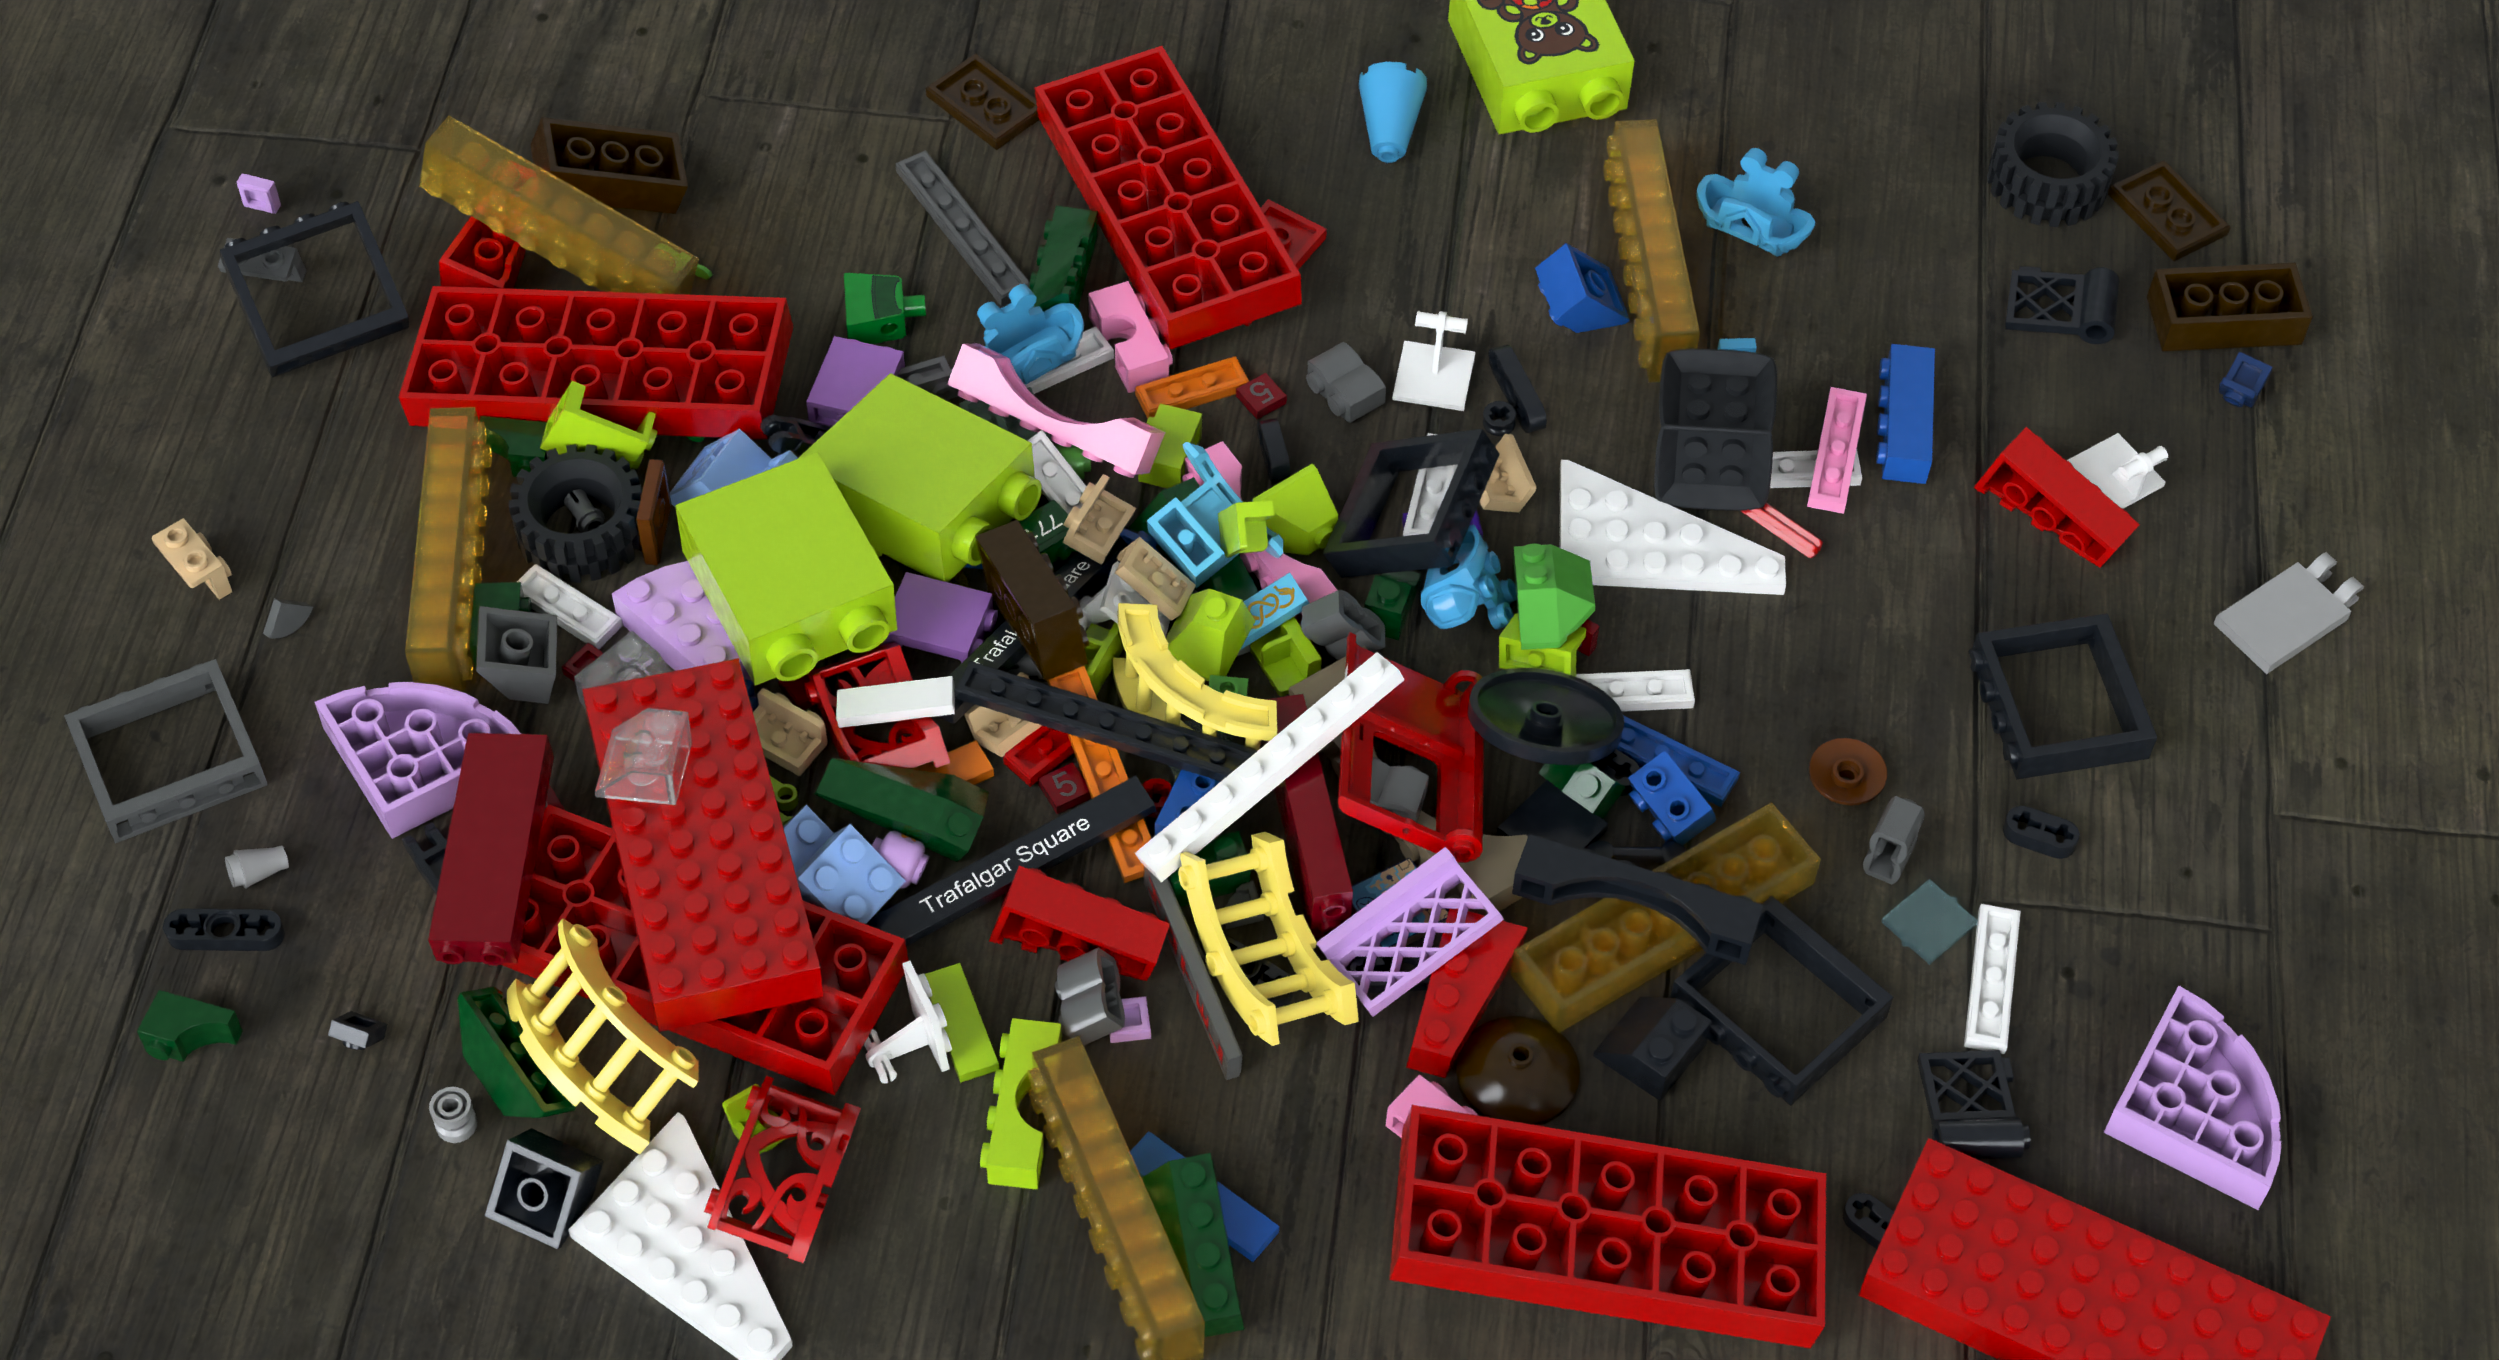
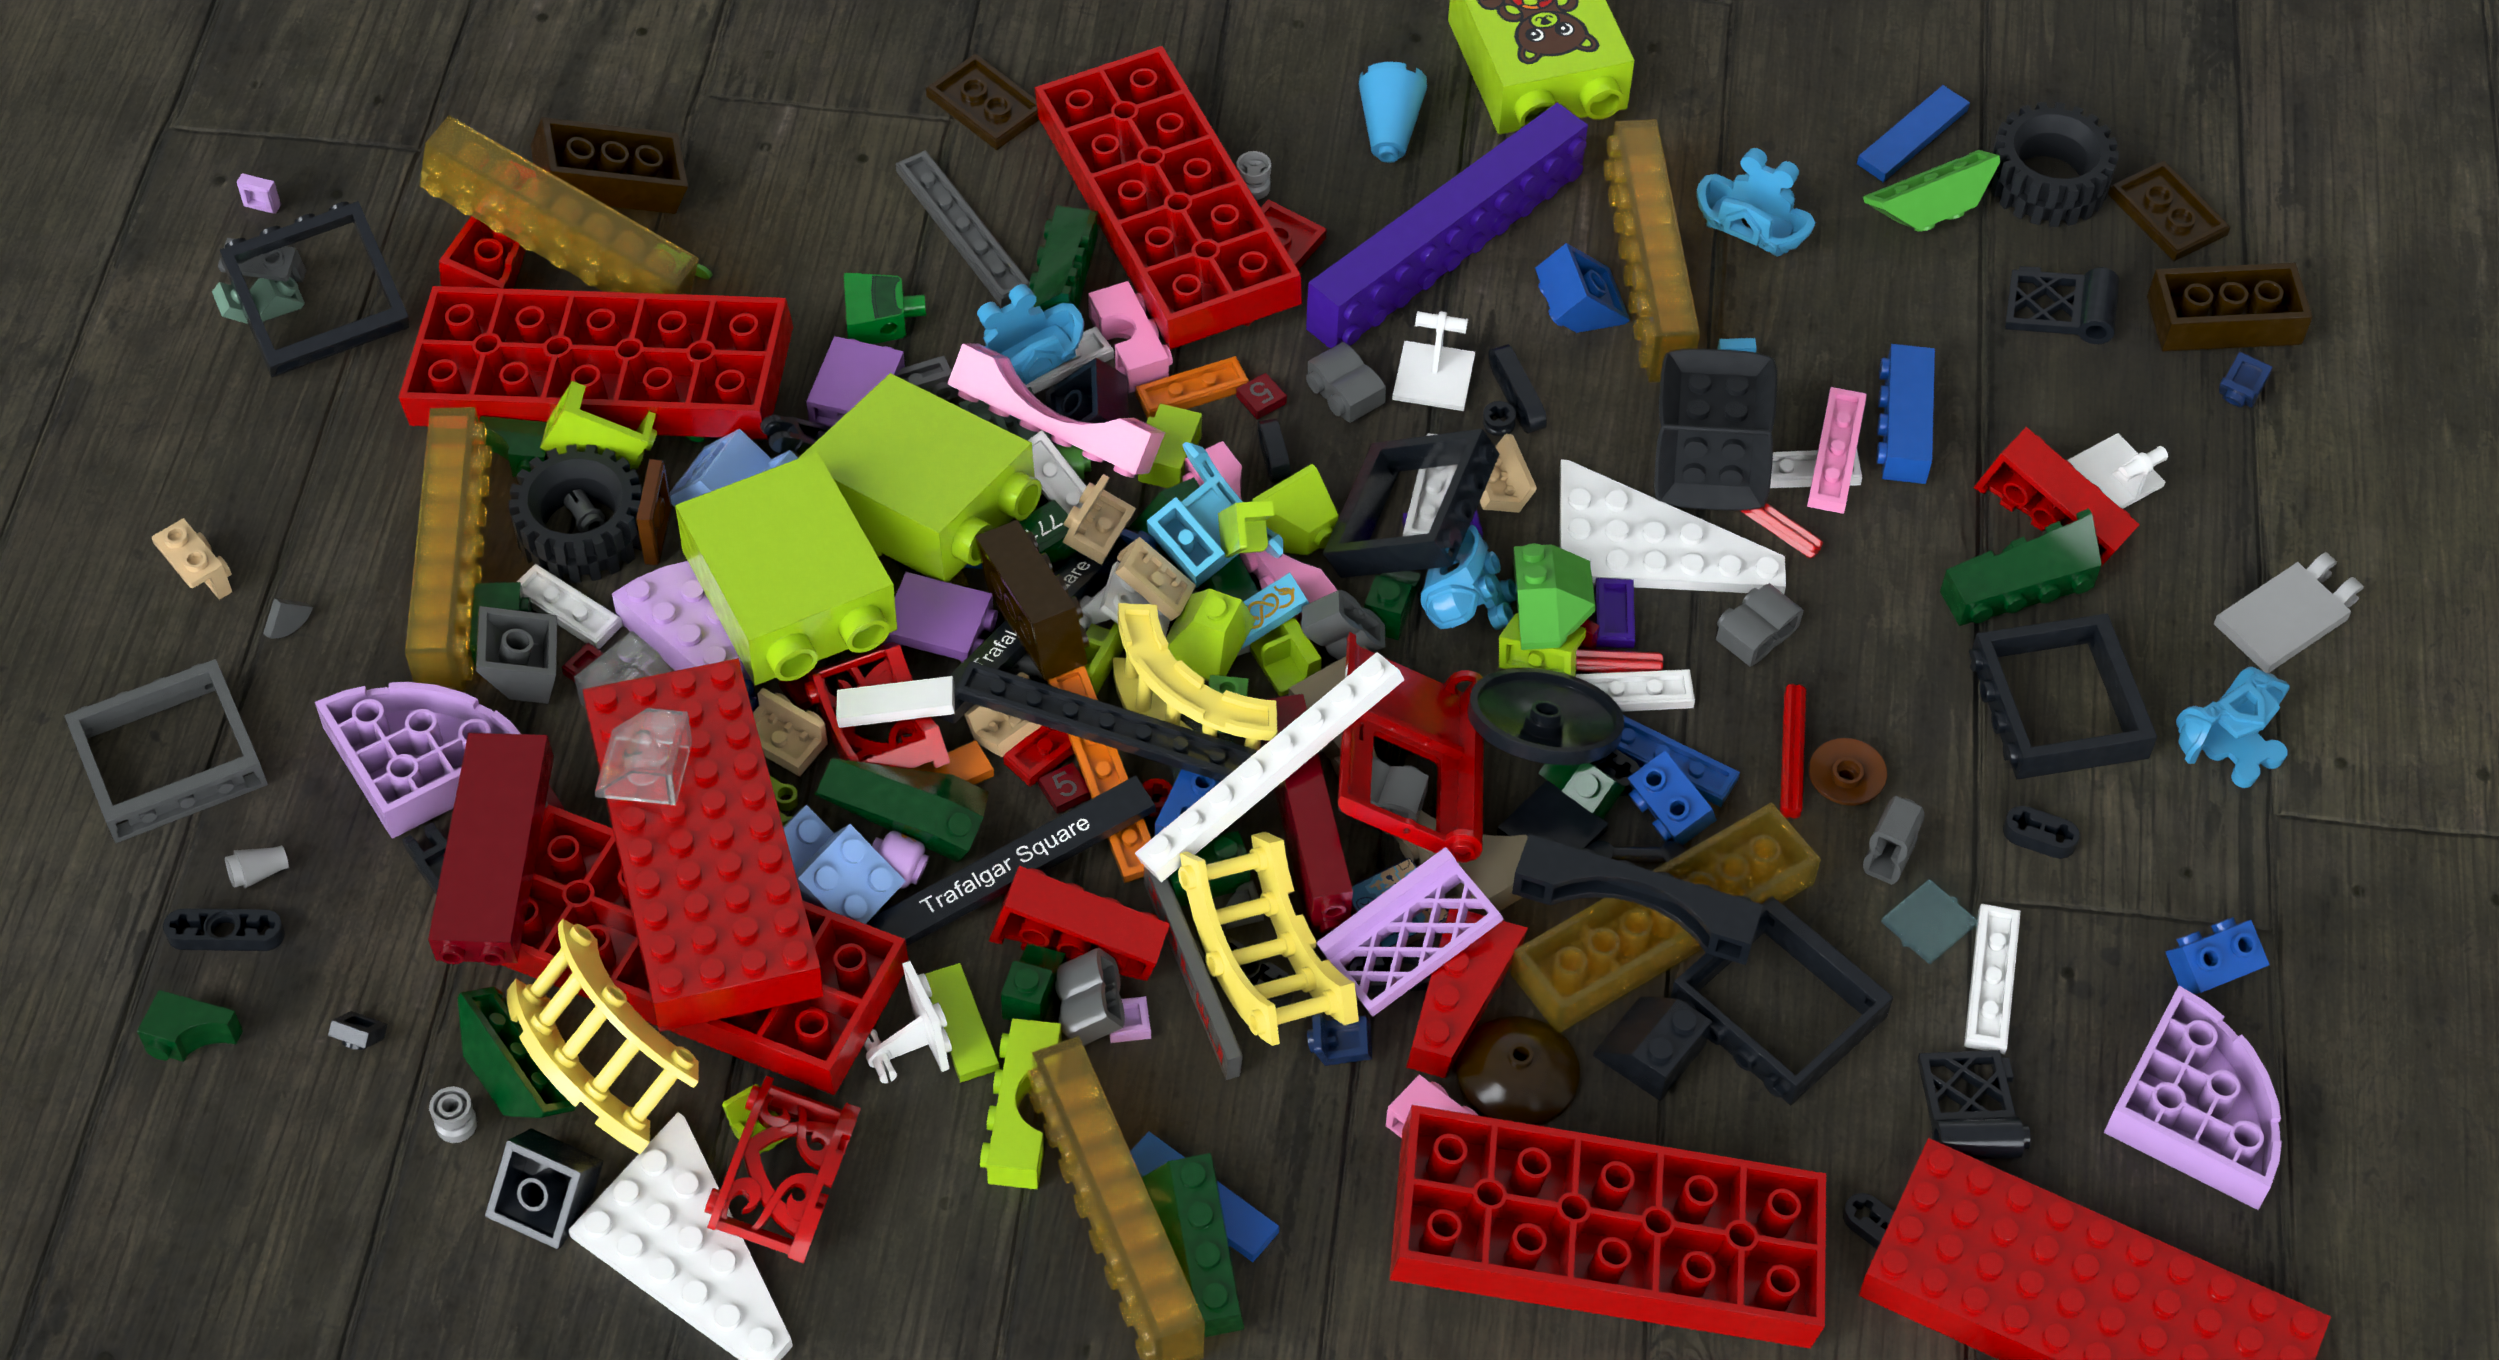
none -> sand green slope [212,277,305,324]
none -> dark green arch [1001,943,1066,1022]
none -> black slope [1045,358,1129,444]
none -> light grey wheel [1236,151,1271,200]
none -> dark purple brick [1306,102,1588,349]
none -> dark blue bracket [1307,1014,1372,1066]
none -> red axle [1576,649,1663,673]
none -> dark purple tile [1595,578,1635,648]
none -> dark grey brick [1716,583,1804,667]
none -> red axle [1780,684,1806,819]
none -> blue tile [1857,85,1970,182]
none -> bright green wedge [1863,150,2000,231]
none -> dark green wedge [1940,508,2102,626]
none -> blue brick [2165,917,2270,994]
none -> dark azure piece [2176,667,2290,788]

